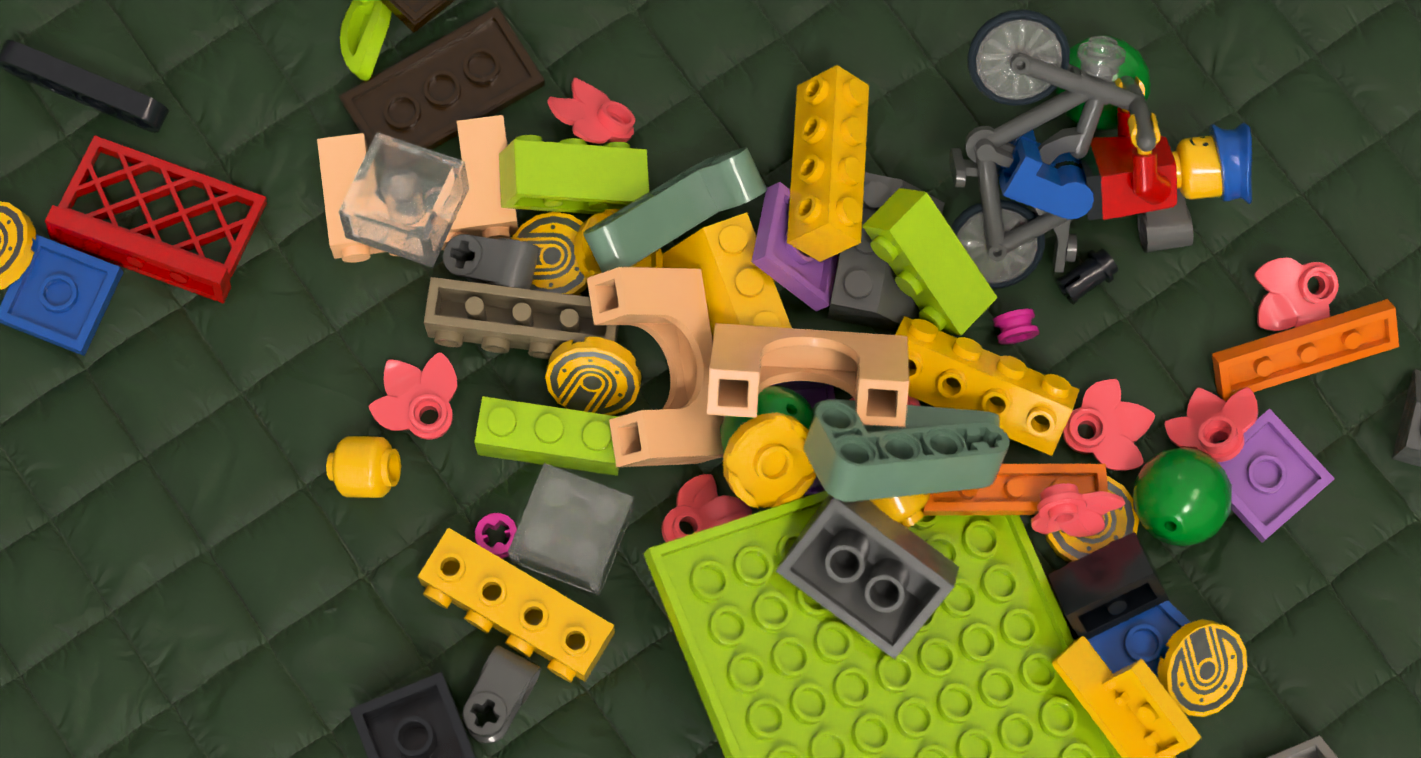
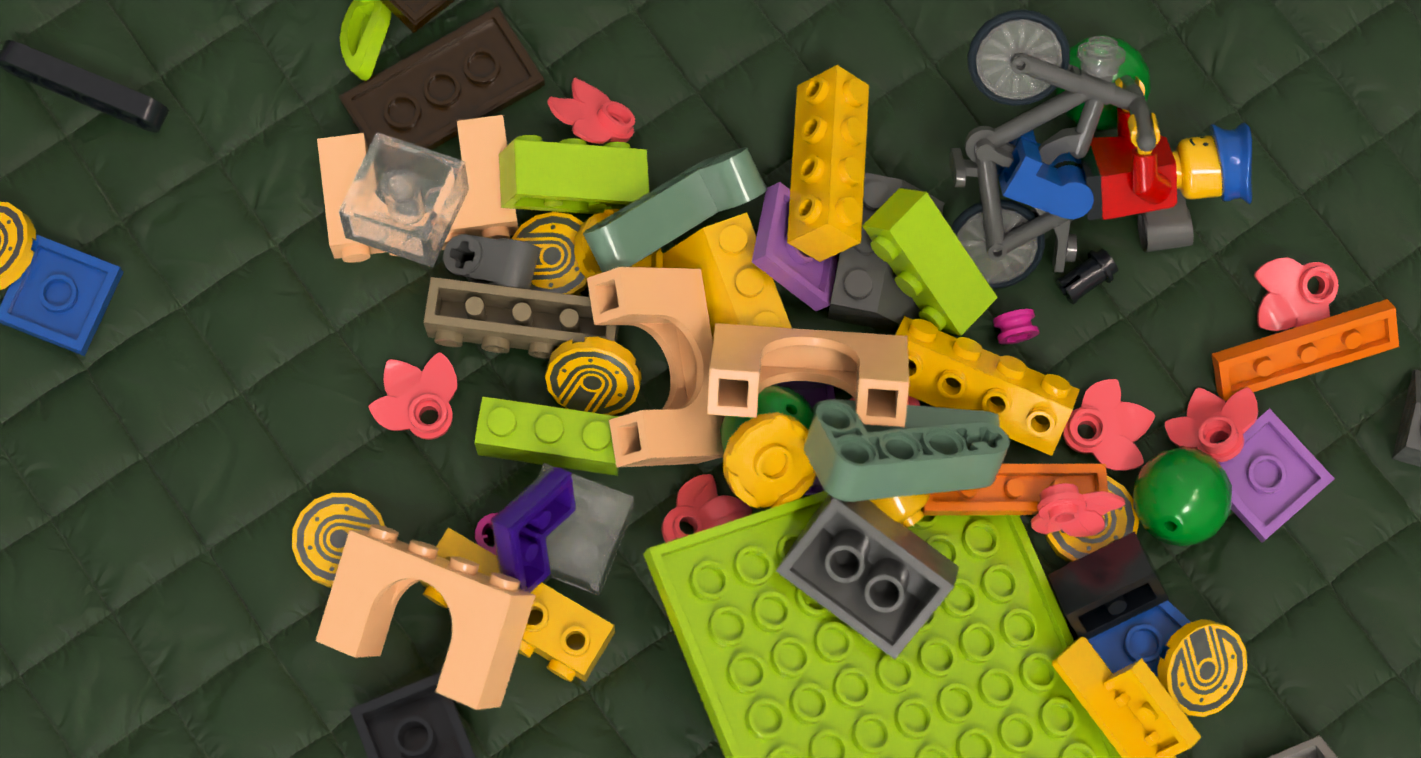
red fence [45,135,267,304] -> none
yellow head [326,436,401,498] -> none
dark grey piece [463,645,542,744] -> none
none -> tile [292,493,386,588]
none -> light nougat arch [316,524,536,710]
none -> dark purple brick [491,467,576,593]

